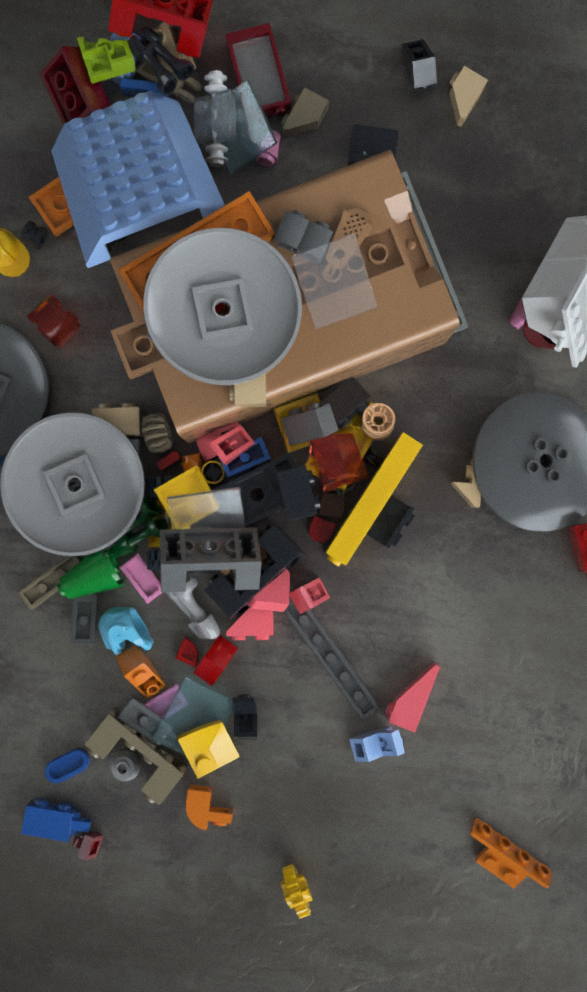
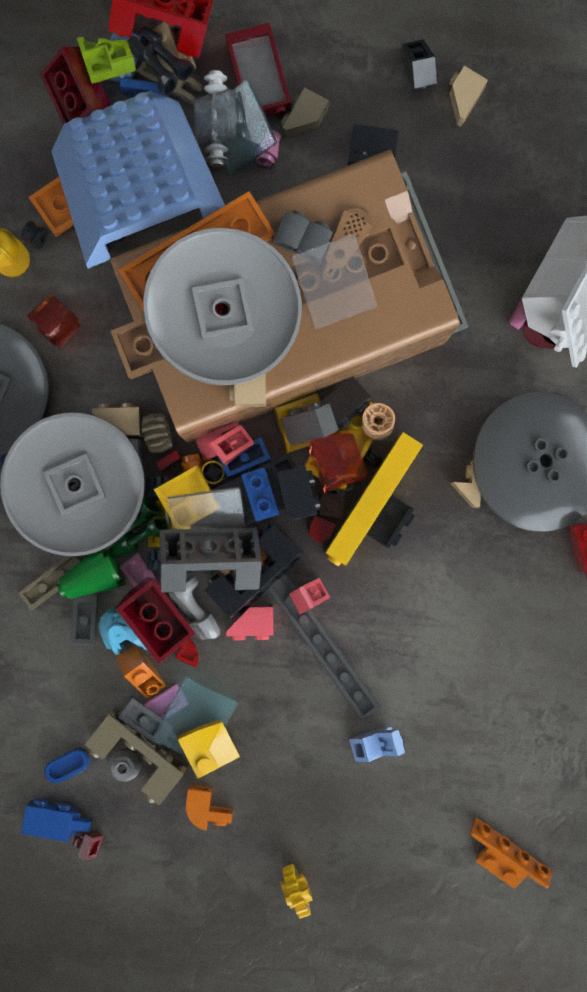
red slope [193,635,238,686] -> none
black bracket [232,694,258,740] -> none
coral slope [248,569,290,612] -> none
coral slope [385,662,440,733] -> none
none -> dark red slope [115,577,196,664]
none -> blue brick [241,467,279,521]

